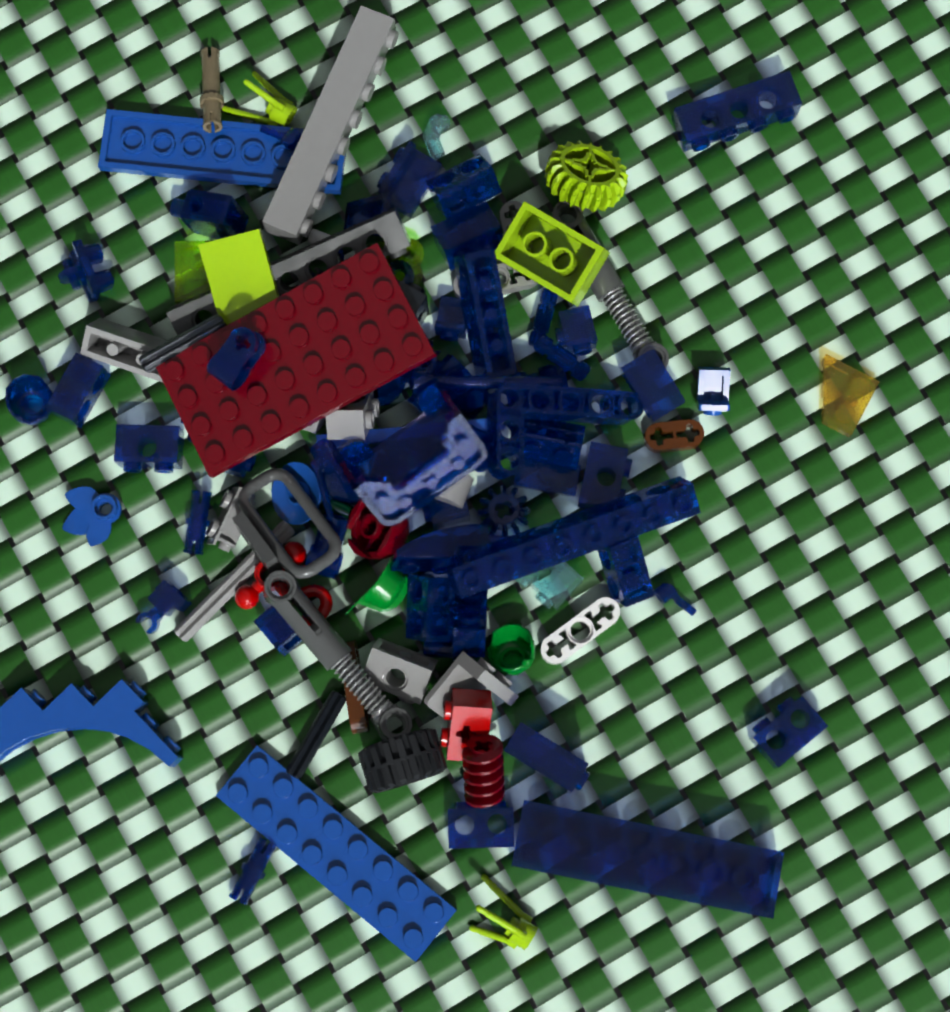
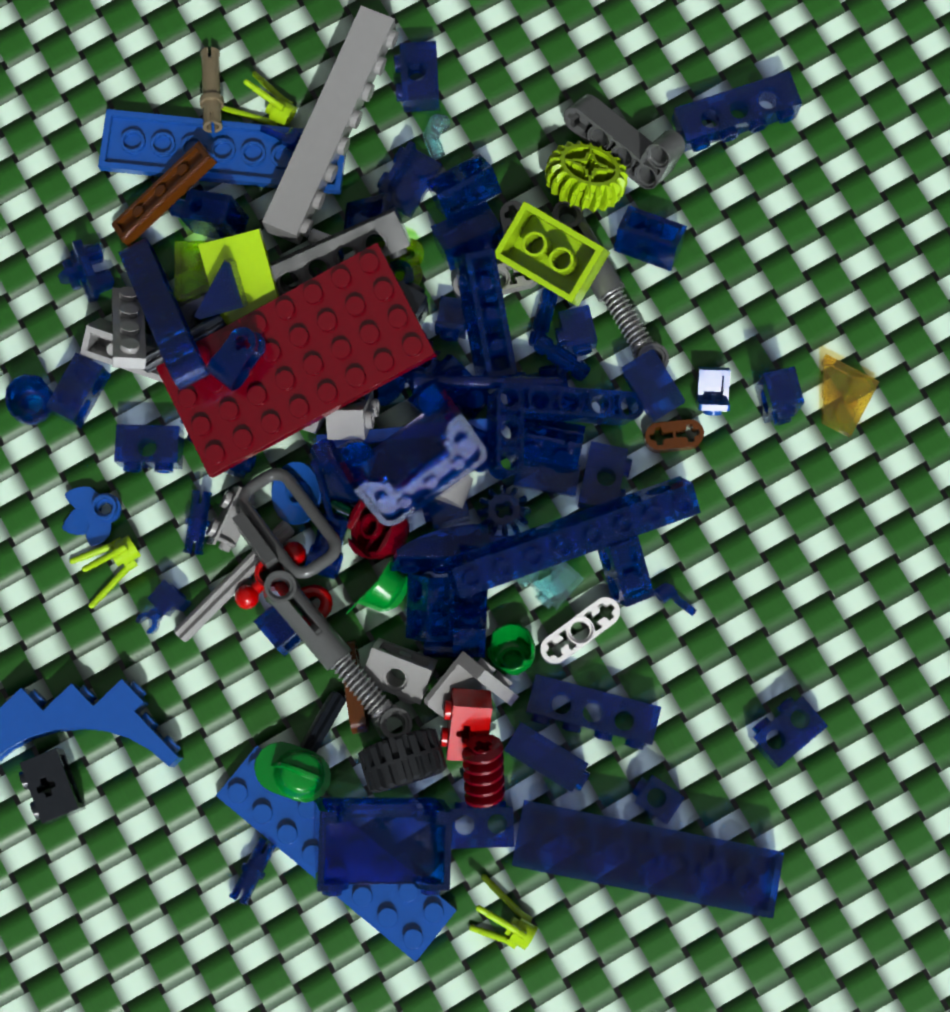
none -> black brick [19,748,86,824]
none -> lime plant [69,535,141,609]
none -> reddish brown tile [111,141,217,247]
none -> light grey plate [111,287,146,369]
none -> clear blue beam [118,237,210,390]
none -> clear blue slope [195,258,248,319]
none -> green piece [254,742,331,803]
none -> clear blue windscreen [315,797,453,896]
none -> clear blue brick [394,41,440,112]
none -> clear blue brick [526,674,661,750]
none -> dark grey beam [563,94,685,190]
none -> clear blue brick [614,206,687,271]
none -> clear blue brick [631,775,685,825]
none -> clear blue brick [755,366,804,426]

